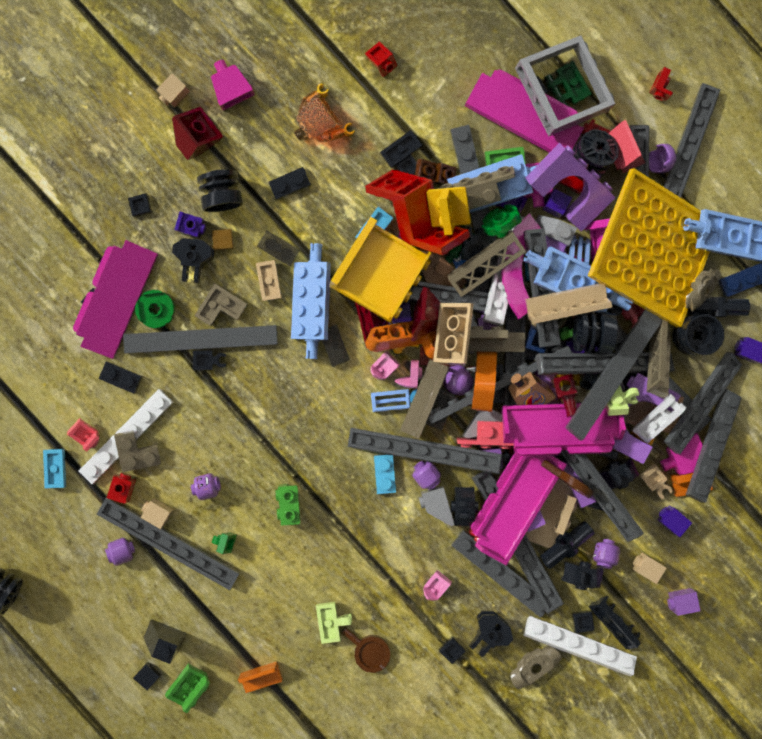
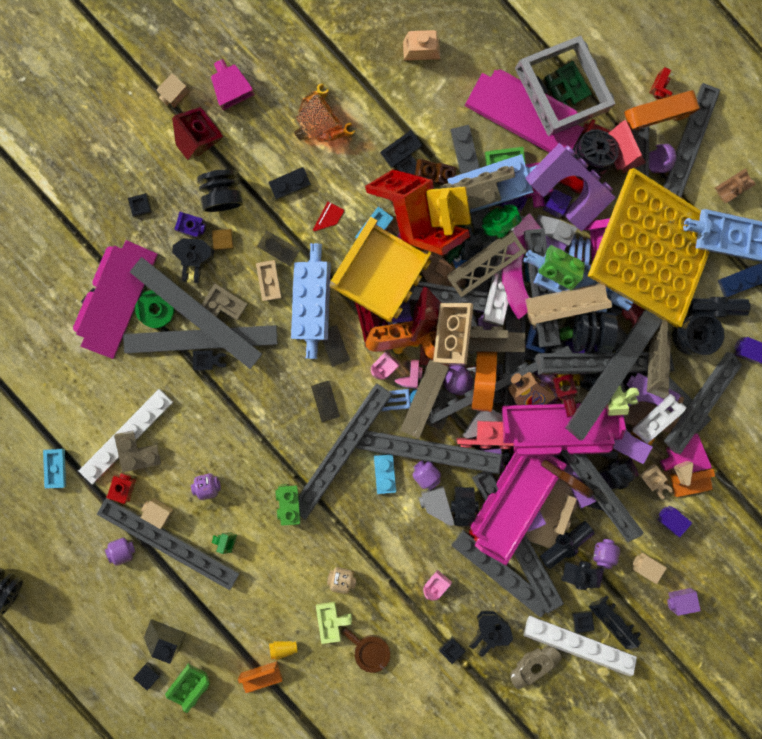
coral bracket [67,418,99,452] -> none
black plate [98,361,143,394] -> none
red bracket [365,41,397,77] -> none
dark tan piece [685,268,721,312] -> none
dark grey plate [686,389,742,503] -> none
none -> dark grey tile [130,257,263,369]
none -> yellow cone [269,641,297,660]
none -> dark grey tile [298,383,393,520]
none -> clear smoke plate [311,380,340,422]
none -> red sticker [313,202,344,231]
none -> tan head [327,567,356,595]
none -> light nougat torso [403,30,440,61]
none -> bright green bracket [538,245,585,290]
none -> orange beam [624,90,700,131]
none -> tan slope [674,461,693,486]
none -> medium nougat hips [715,168,756,204]

